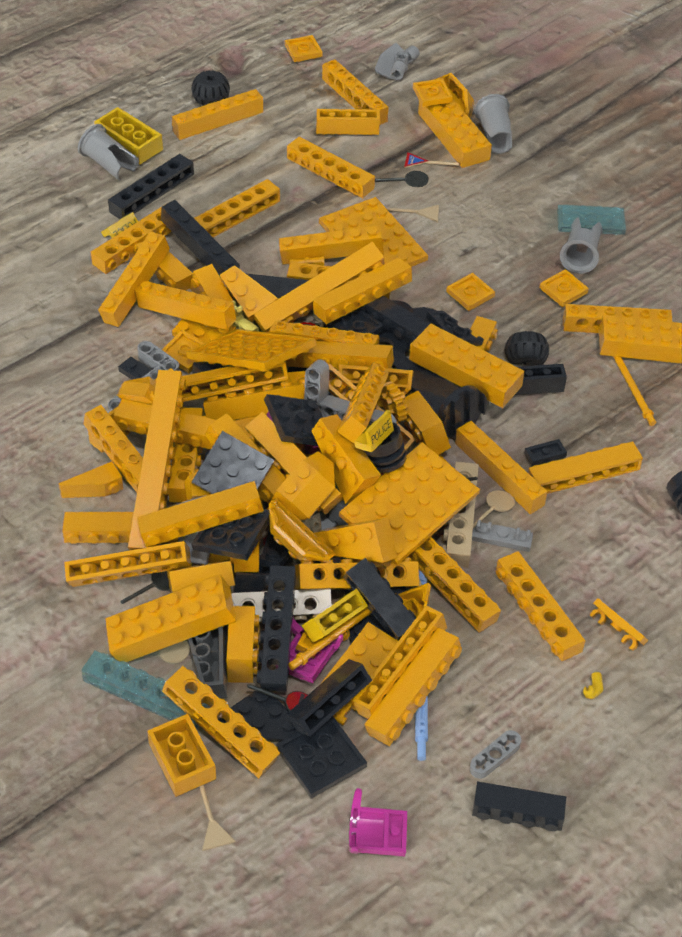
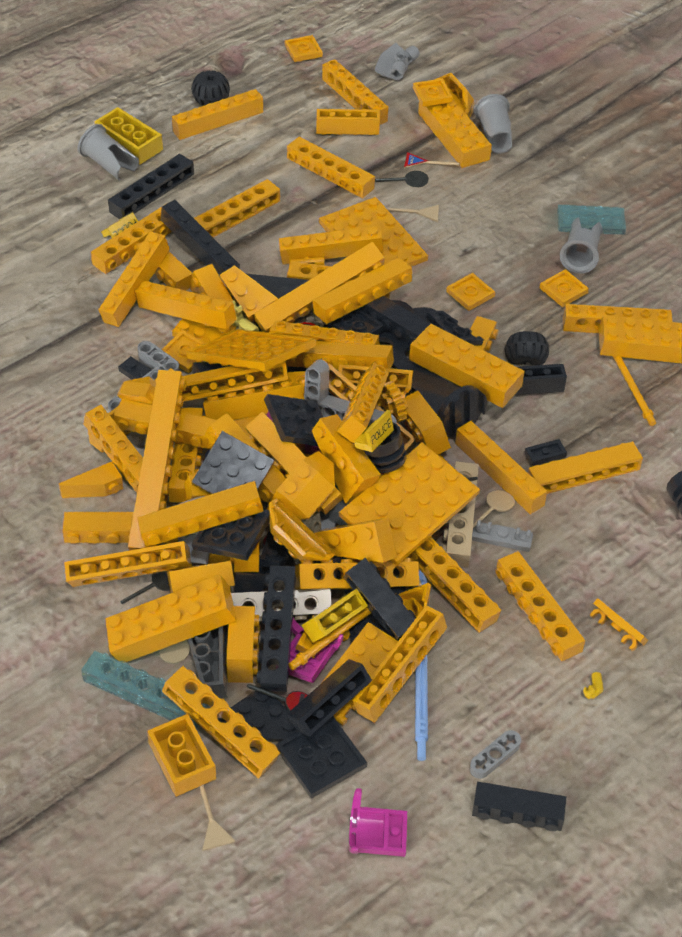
light orange brick [364,628,462,747] -> none

